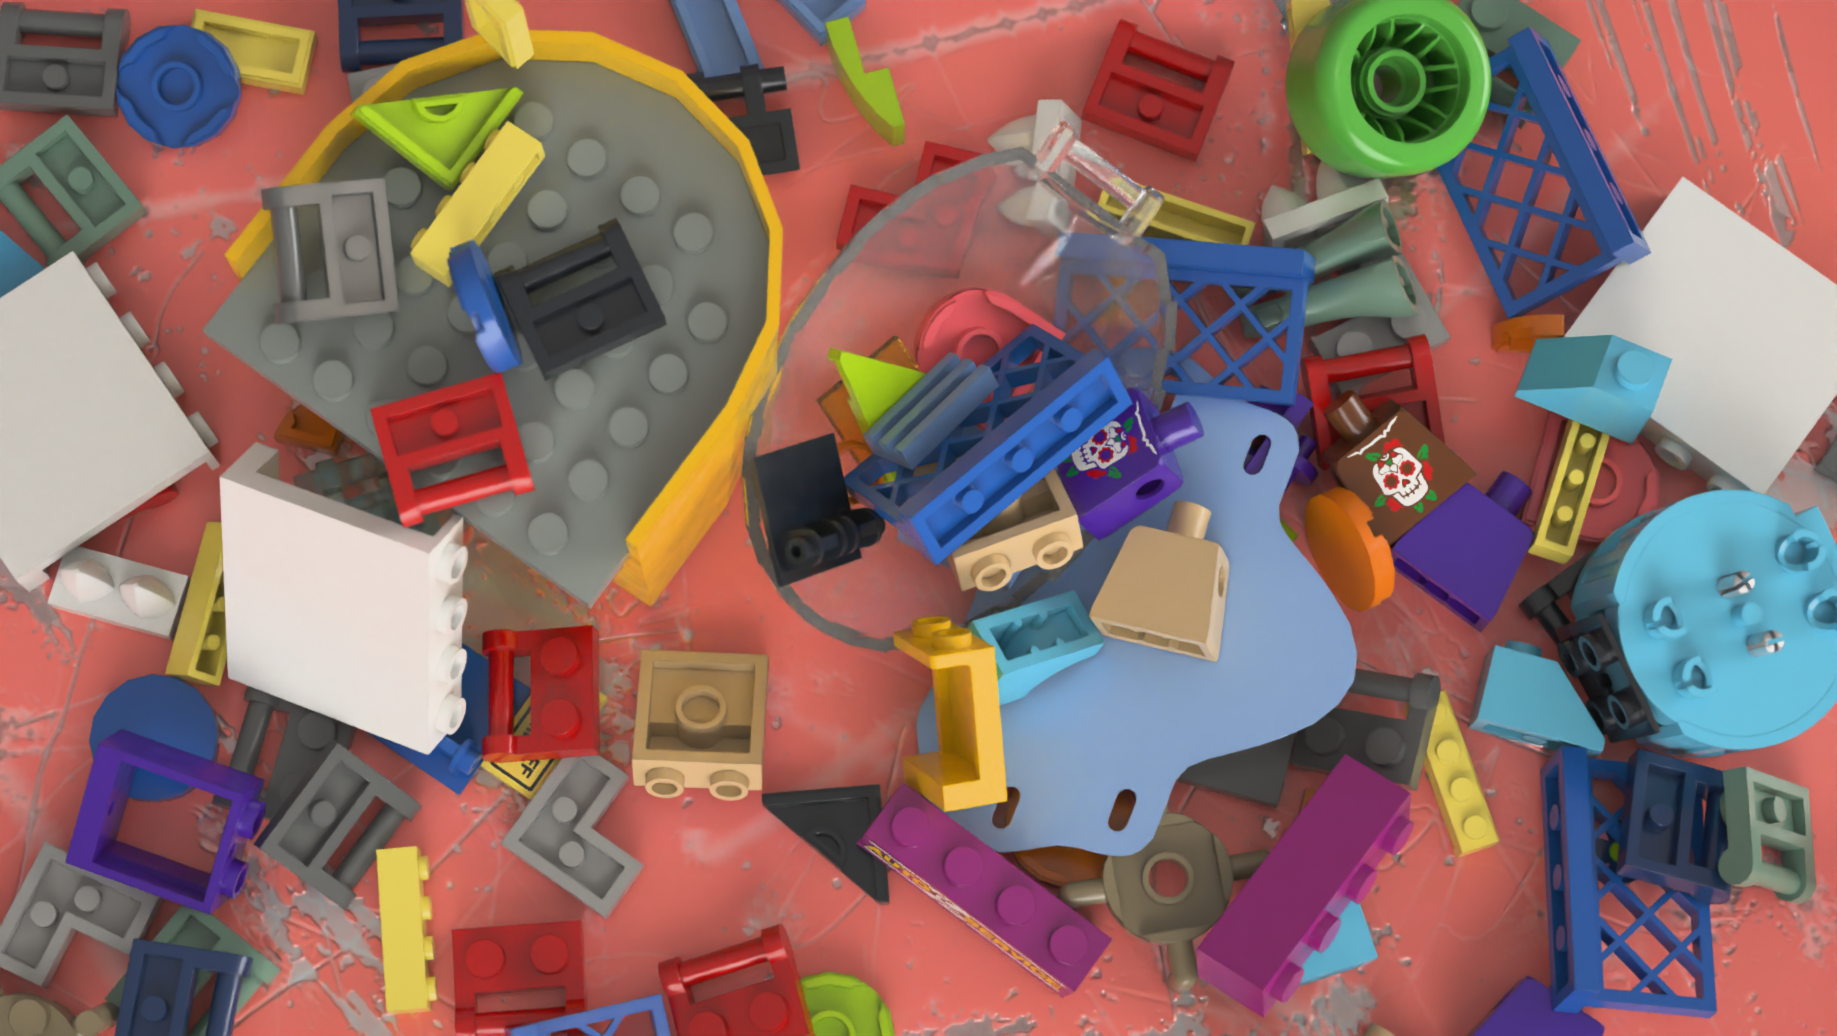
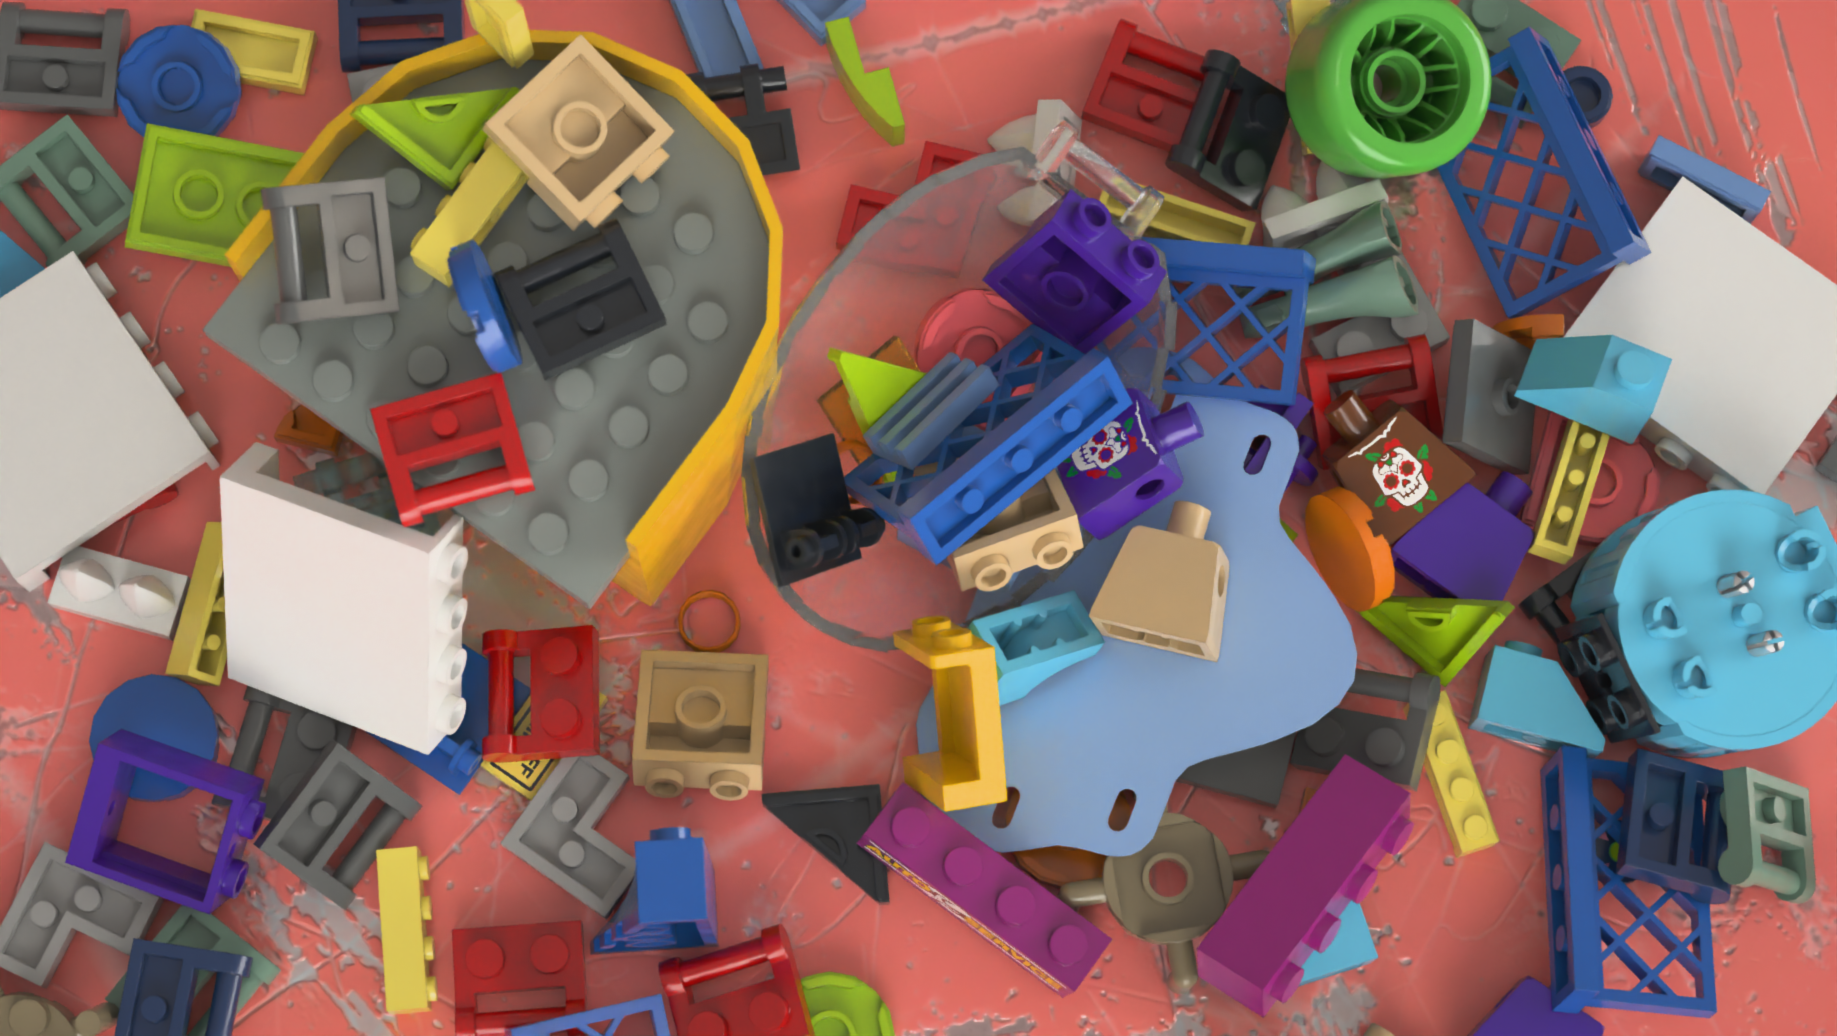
none -> lime tile [125,123,304,267]
none -> tan plate [482,34,675,231]
none -> blue wedge [590,827,719,955]
none -> orange axle [678,590,741,653]
none -> dark purple plate [982,189,1167,354]
none -> black plate [1165,49,1290,212]
none -> lime tile [1356,596,1515,687]
none -> dark grey plate [1442,319,1535,475]
none -> dark blue tile [1563,66,1613,129]
none -> medium blue tile [1638,135,1771,224]

